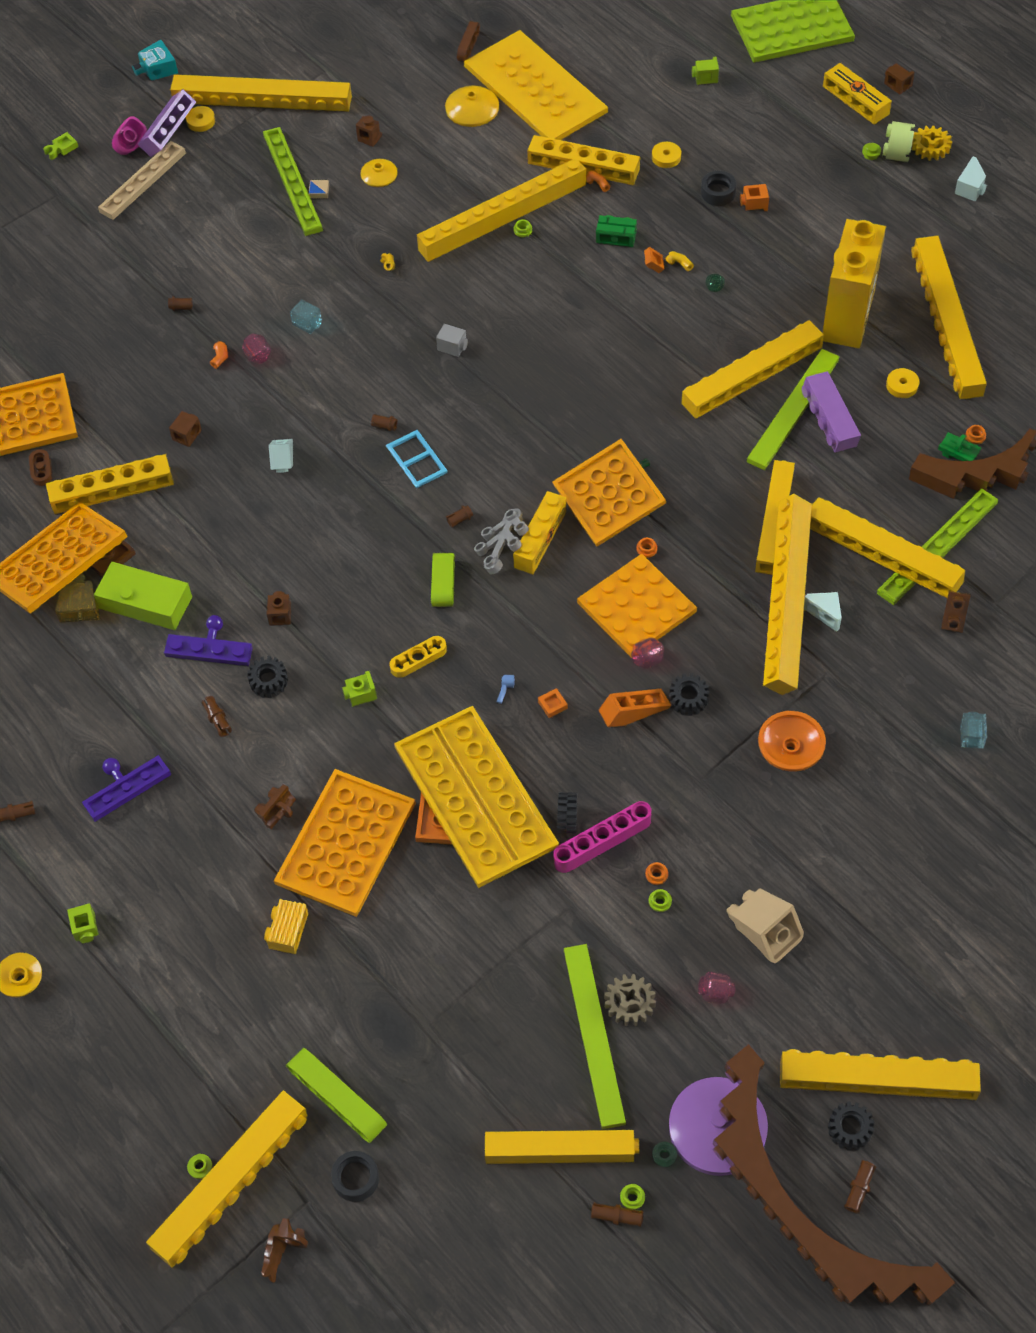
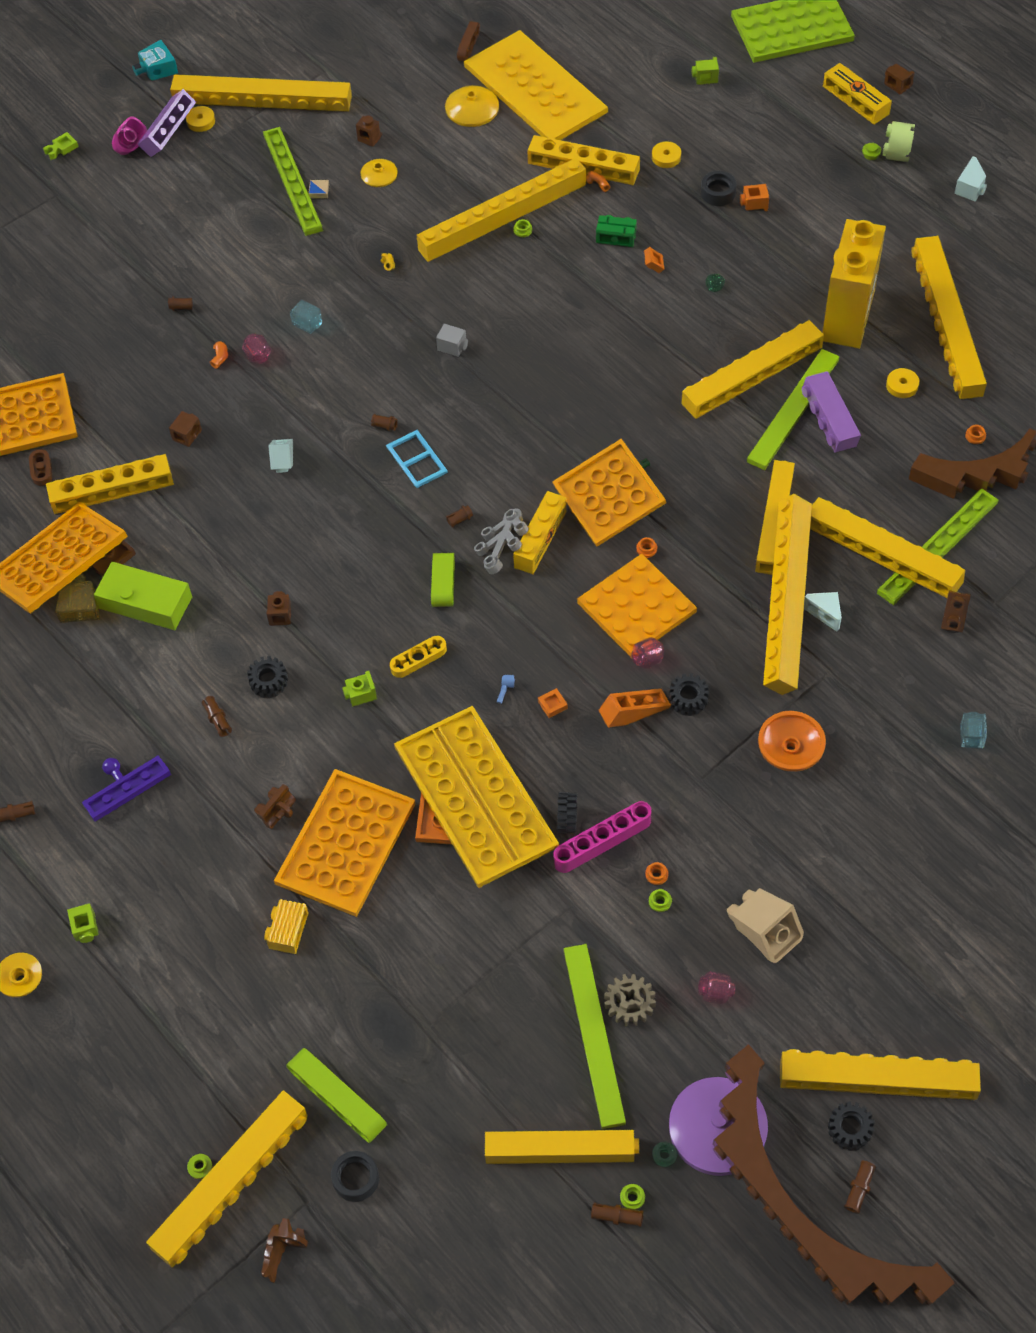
tan plate [98,141,186,220] -> none
dark purple plate [164,615,253,666] -> none
yellow arm [665,251,694,271] -> none
yellow gear [912,126,952,161] -> none
green hips [938,432,981,461] -> none

